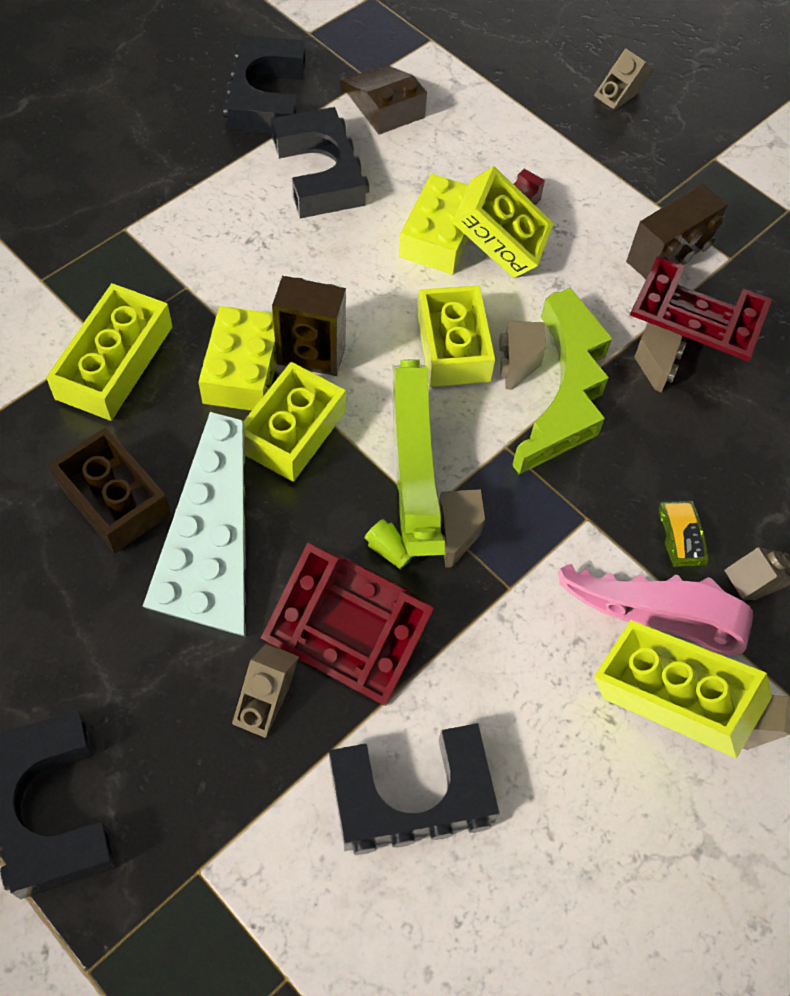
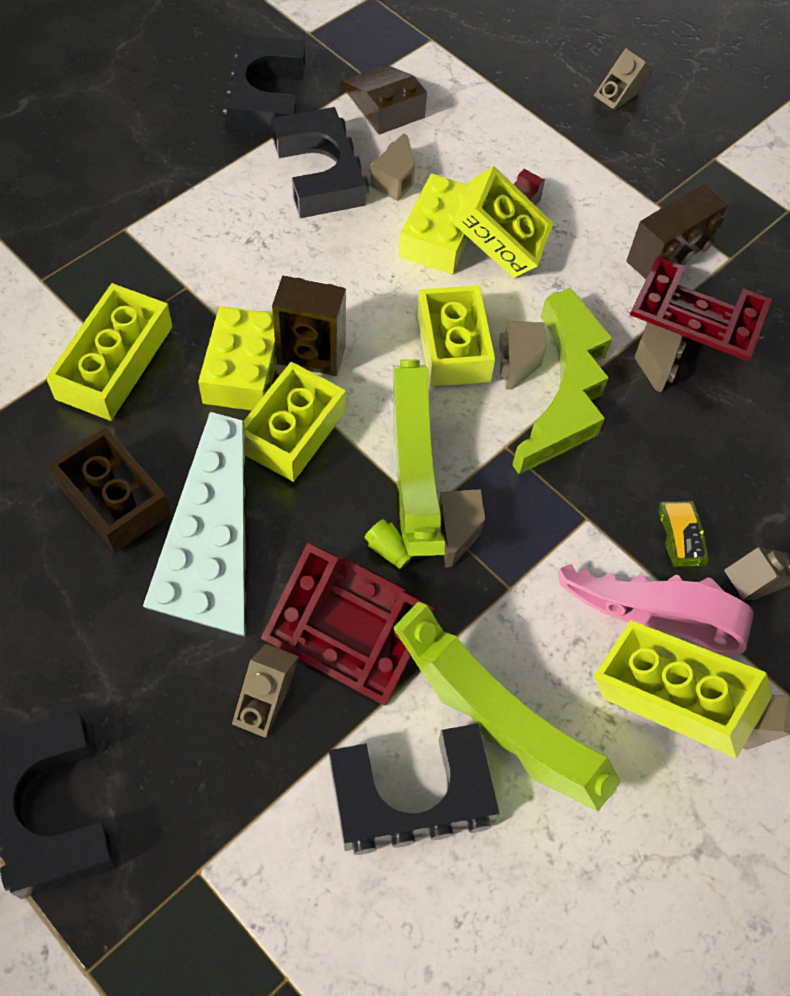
none -> dark tan slope [369,133,415,201]
none -> lime arch [393,602,621,811]

